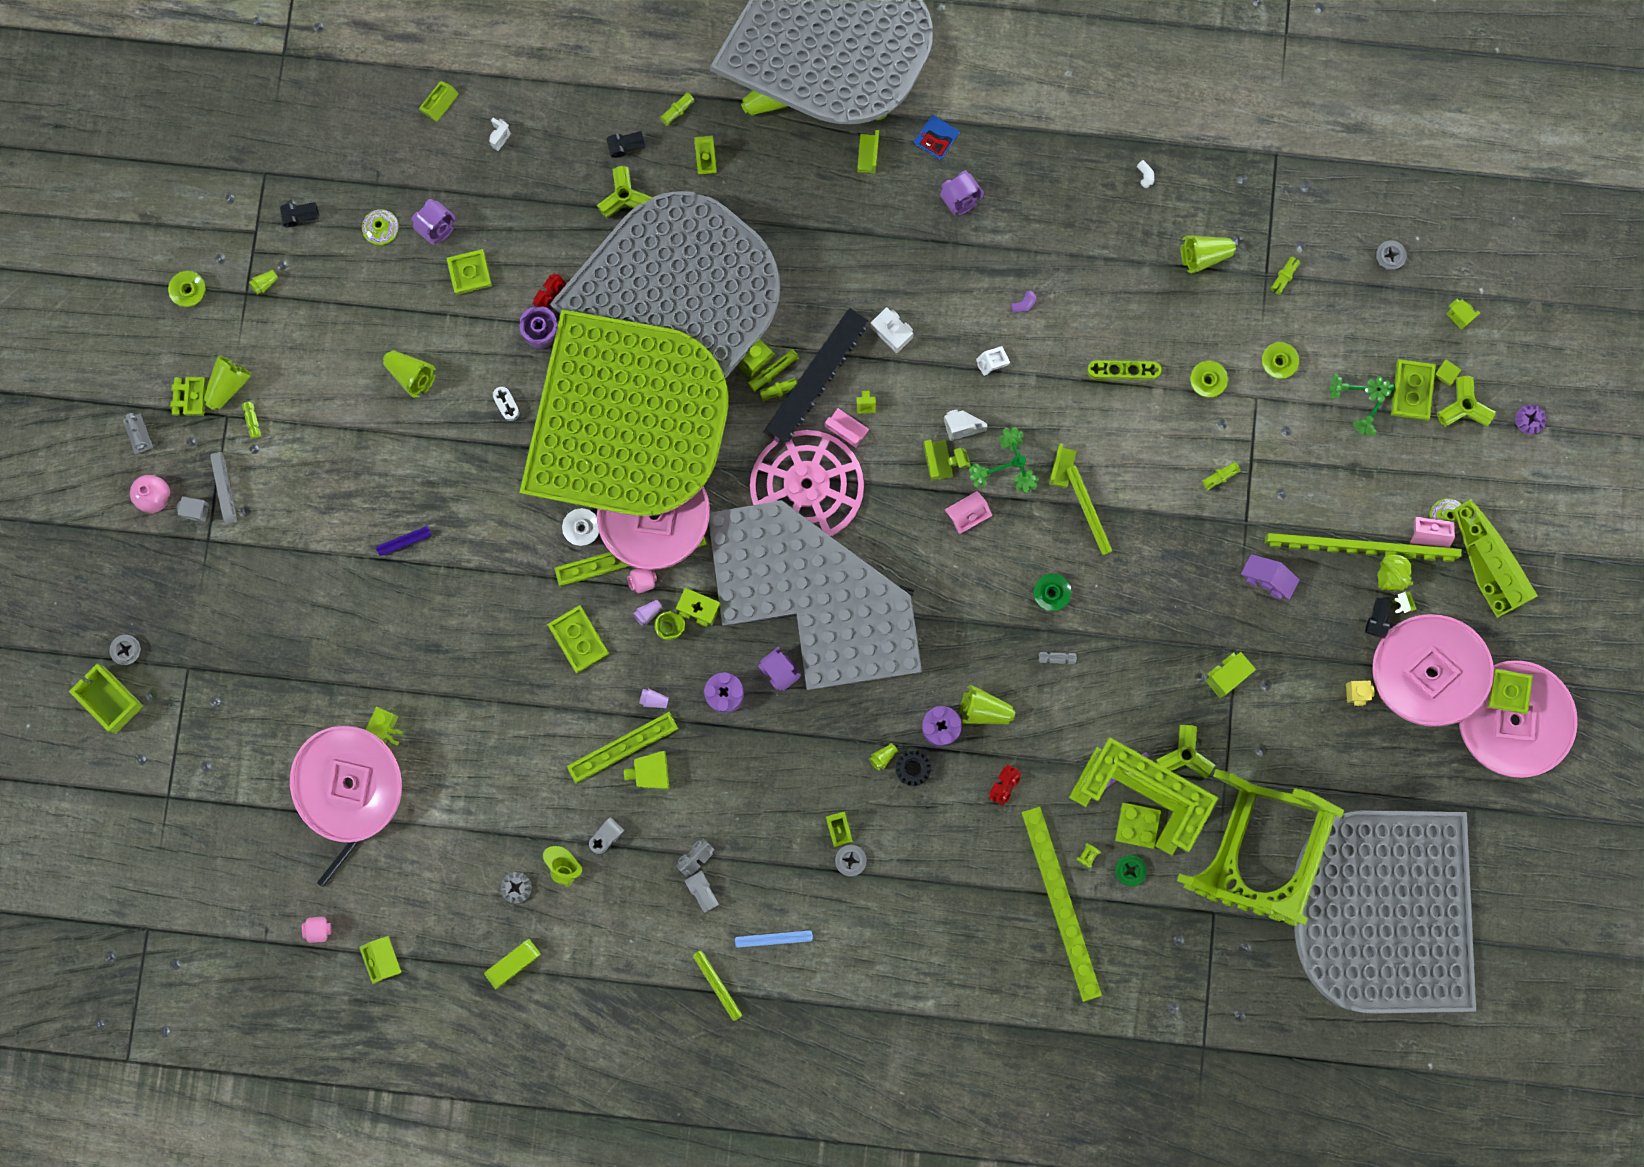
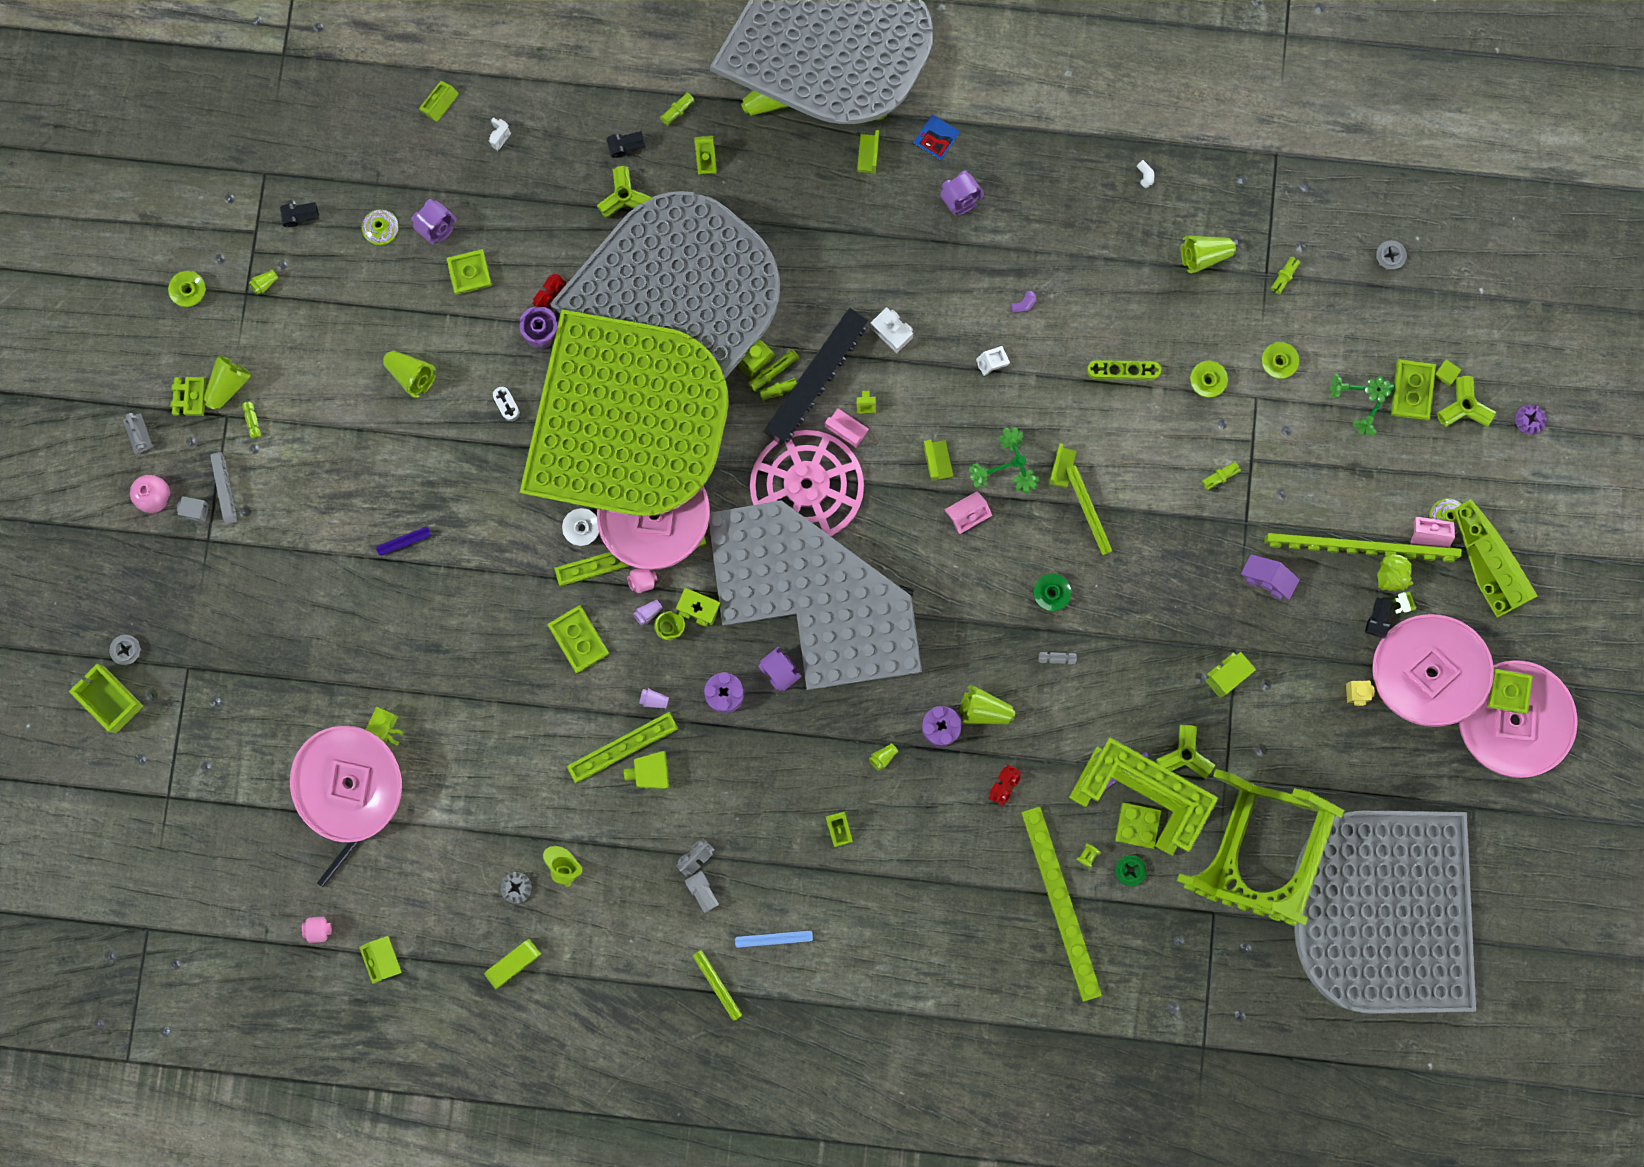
light grey piece [589,817,625,854] -> none
light grey gear [835,845,866,876] -> none
black tyre [896,750,931,786] -> none
white slope [944,410,988,441] -> none
lime tile [948,447,971,470] -> none
lime brick [1446,299,1480,330] -> none

